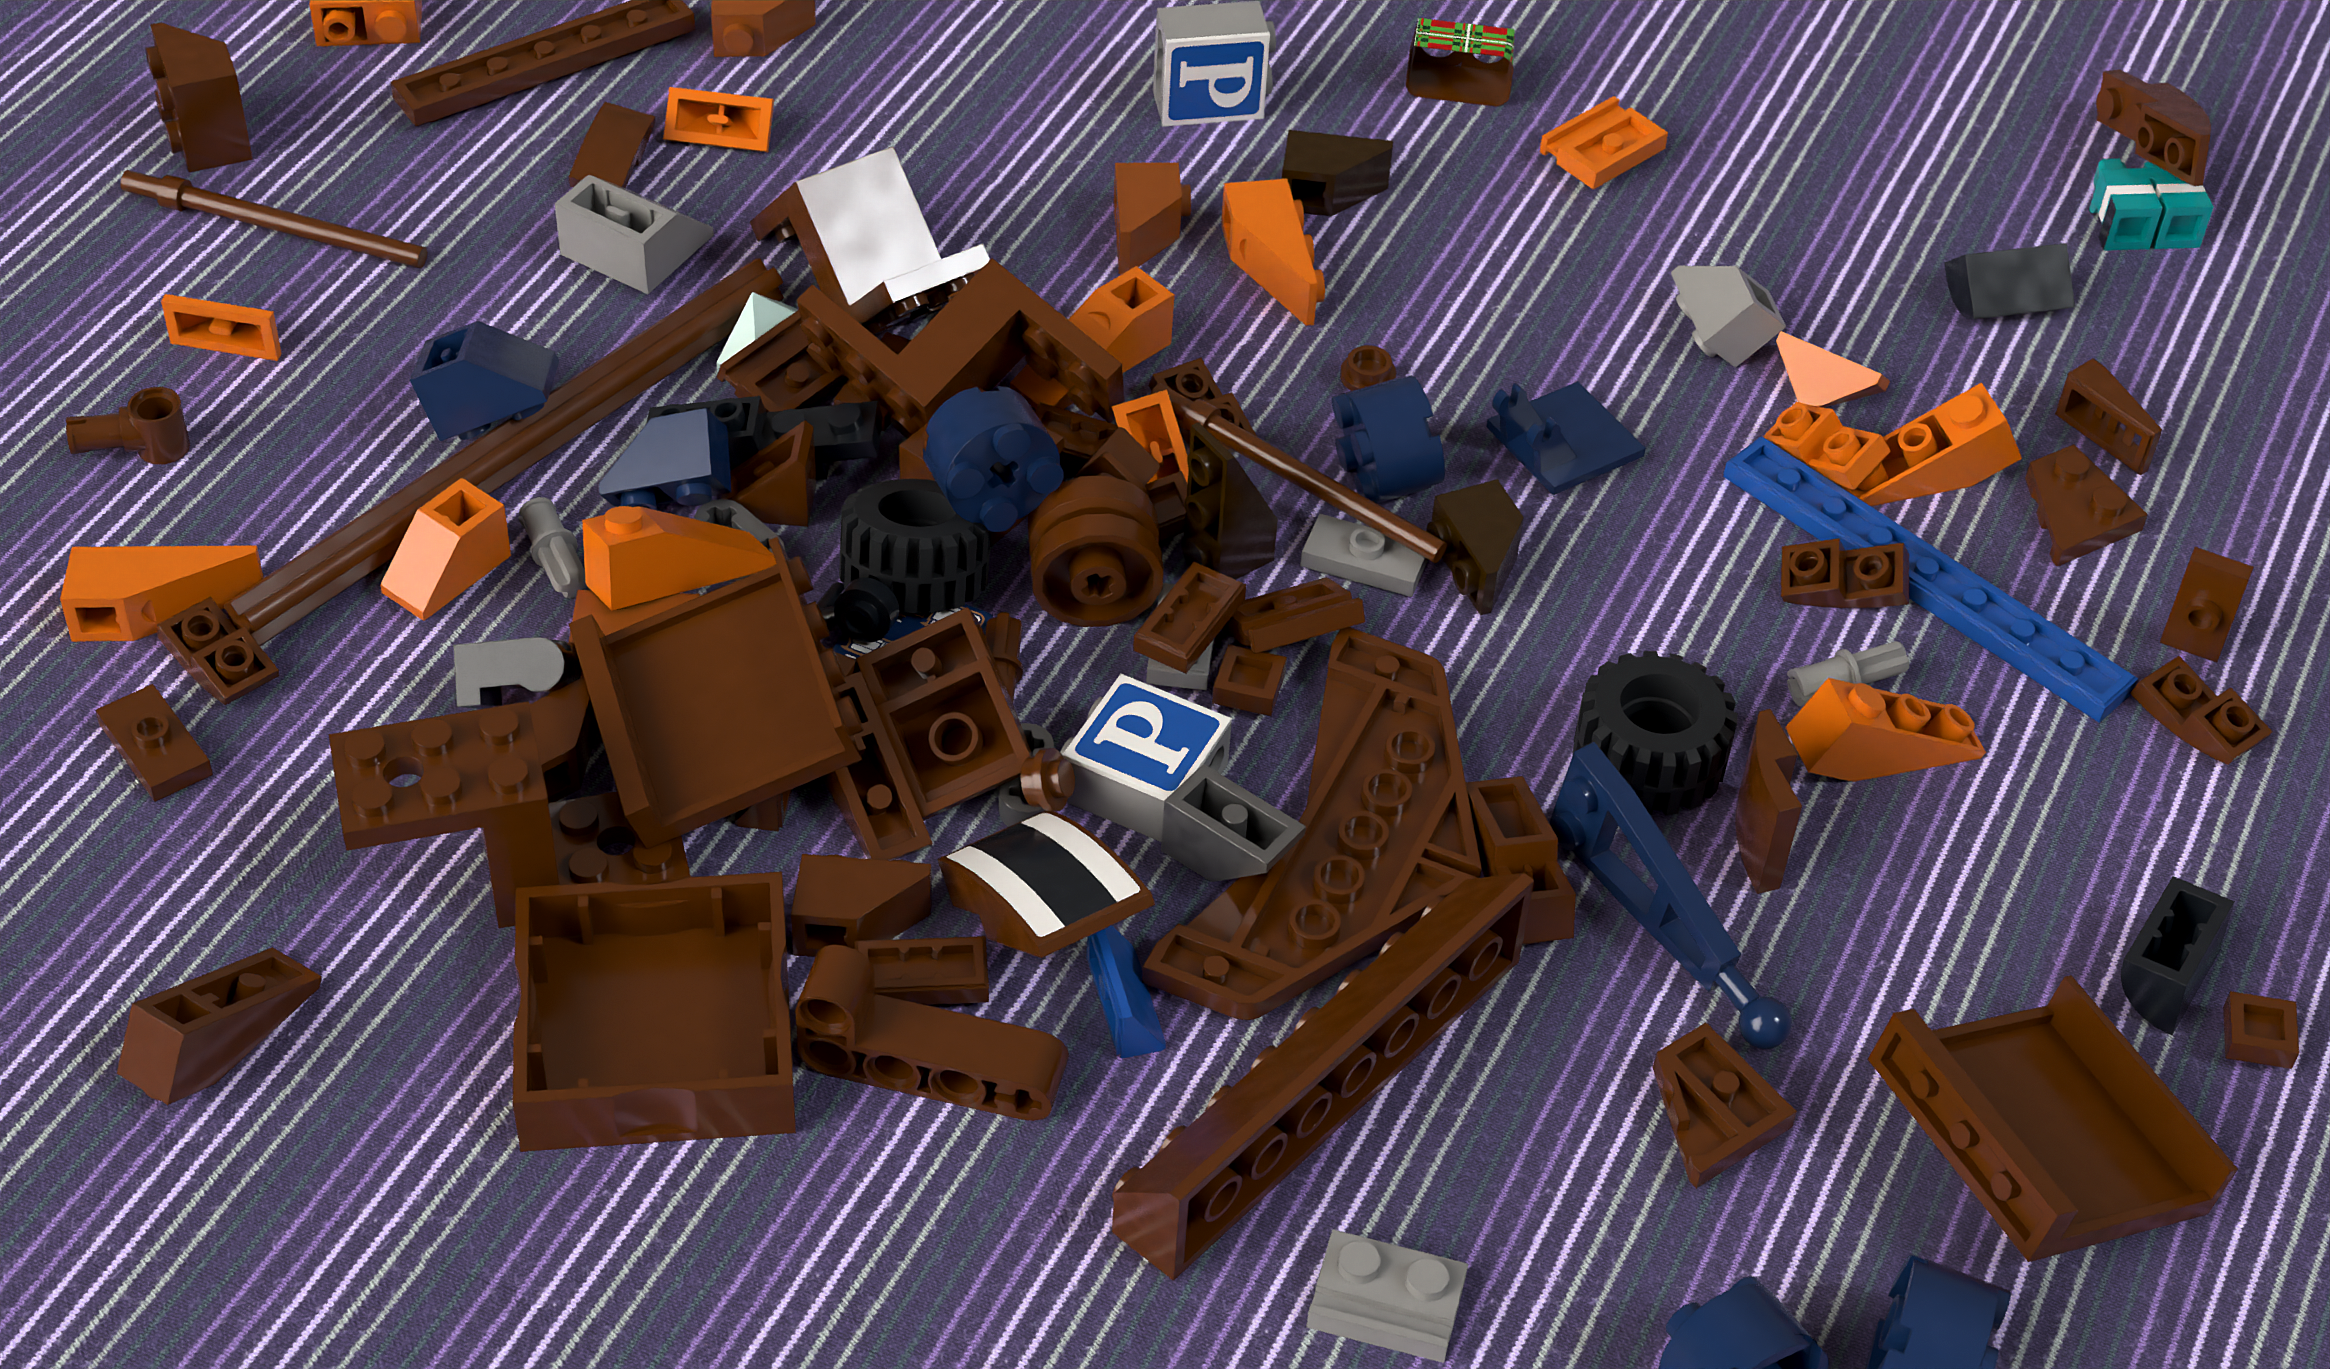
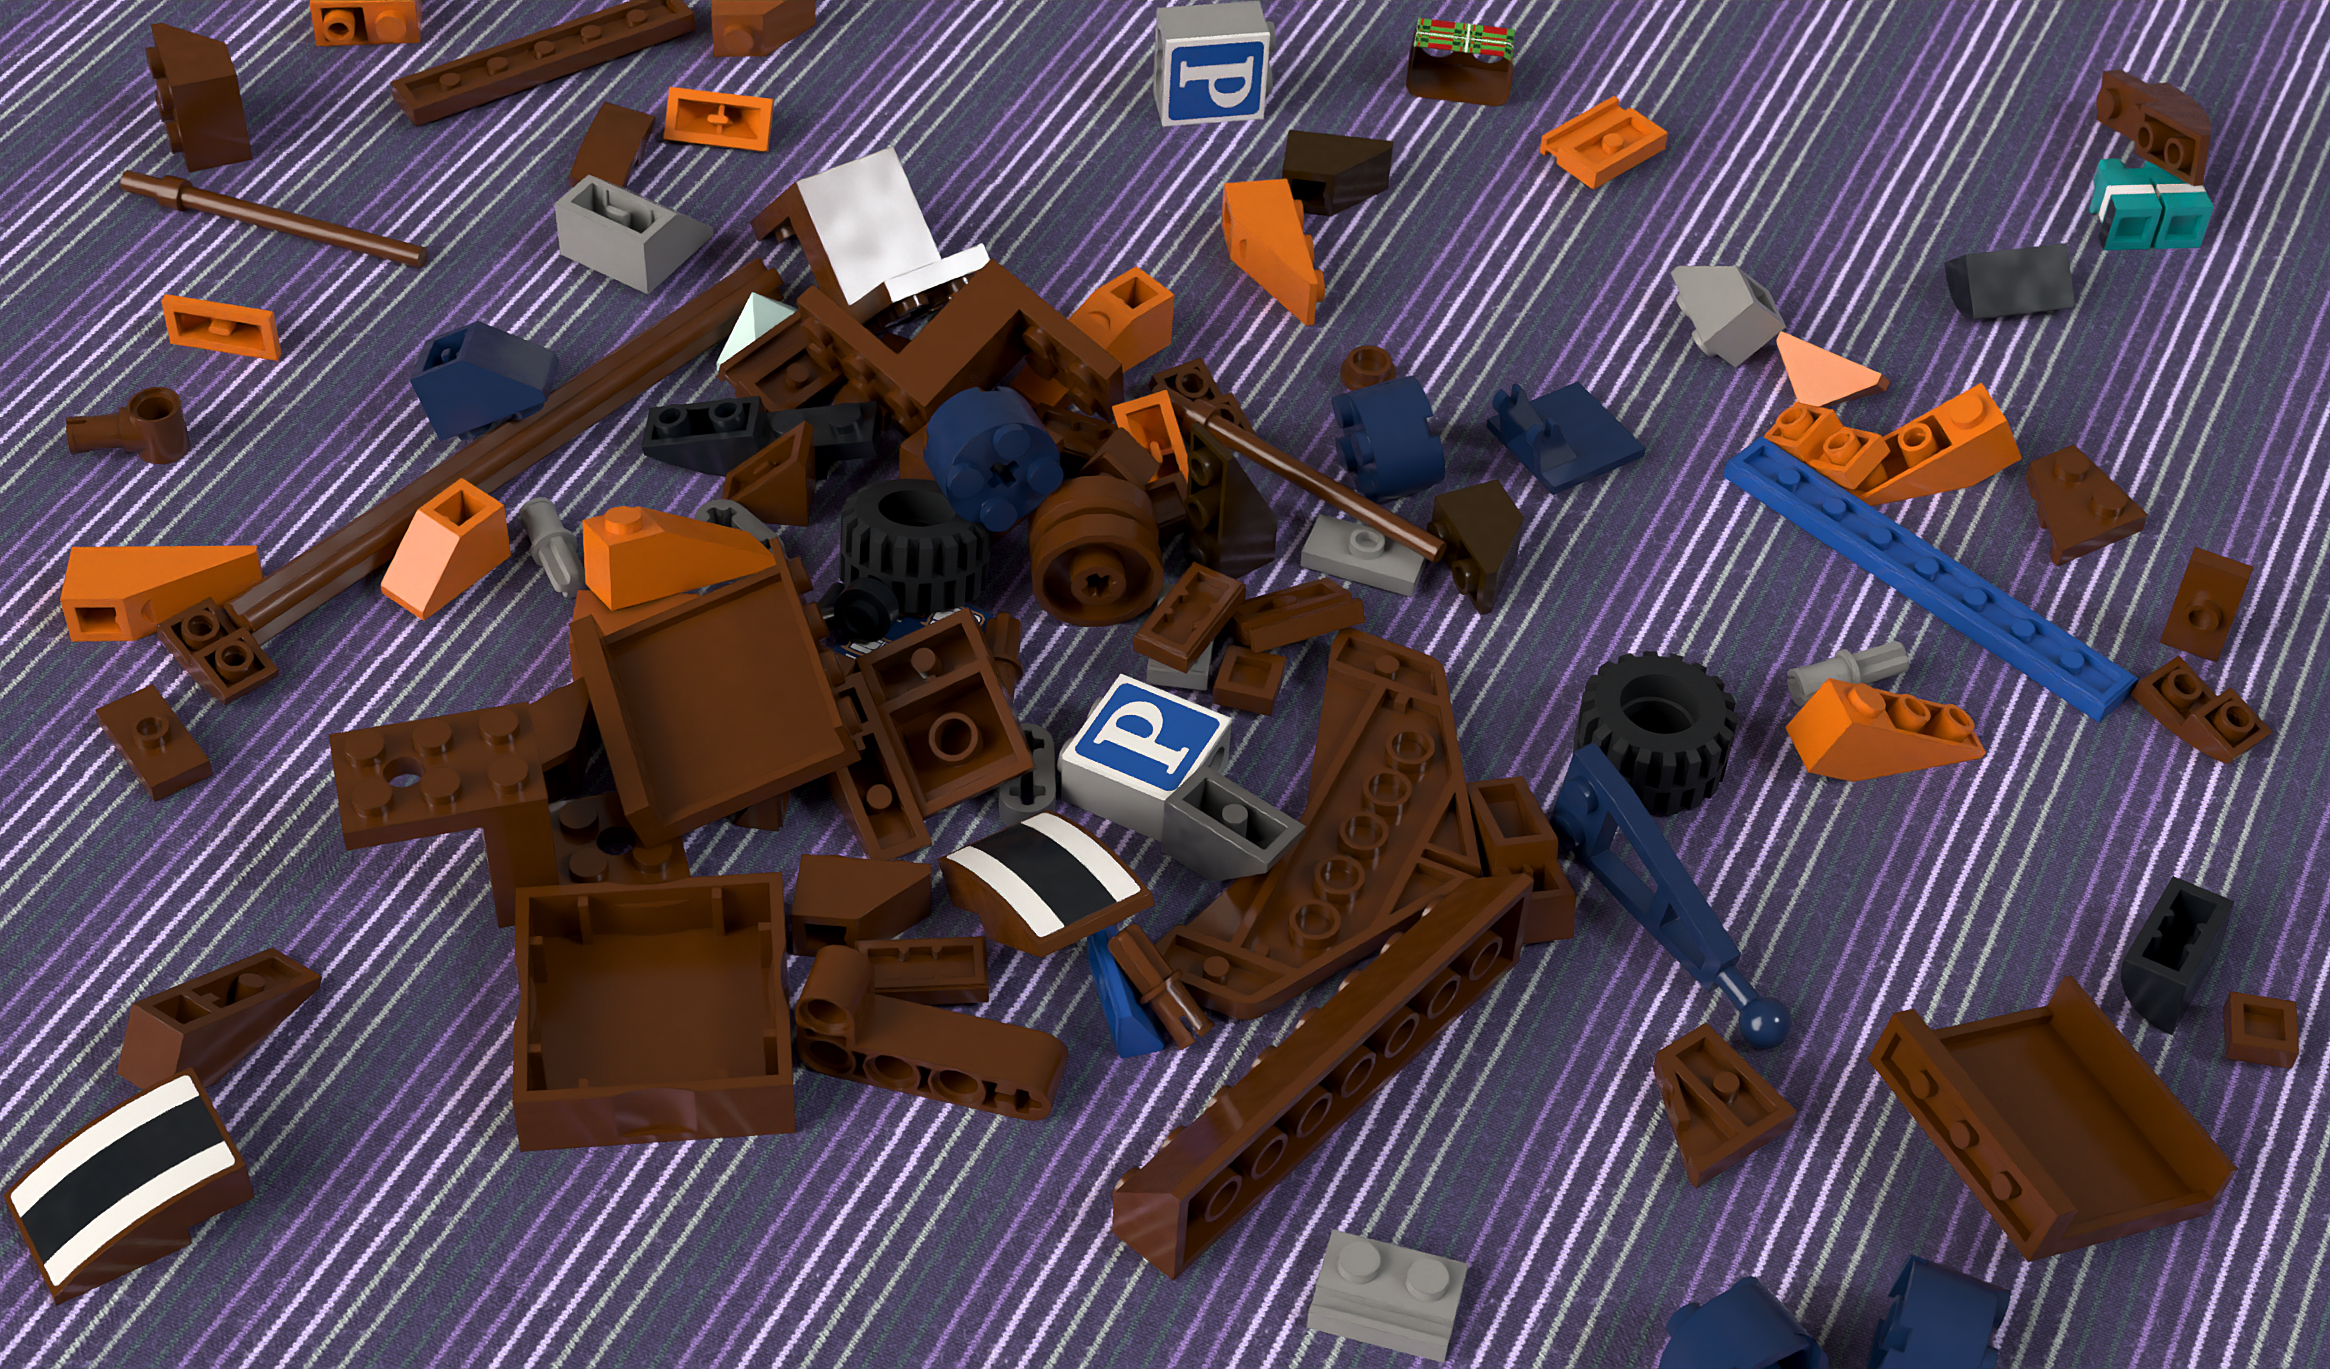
leg [453,637,582,709] -> none
dark blue slope [599,408,732,510] -> none
reddish brown plate [1021,748,1075,812] -> none
dark orange slope [1113,162,1191,274] -> none
reddish brown slope [1735,709,1802,894] -> none
reddish brown slope [1781,538,1909,608] -> none
reddish brown slope [2055,358,2162,476] -> none
none -> slope [3,1066,255,1306]
none -> reddish brown axle [1107,923,1215,1051]

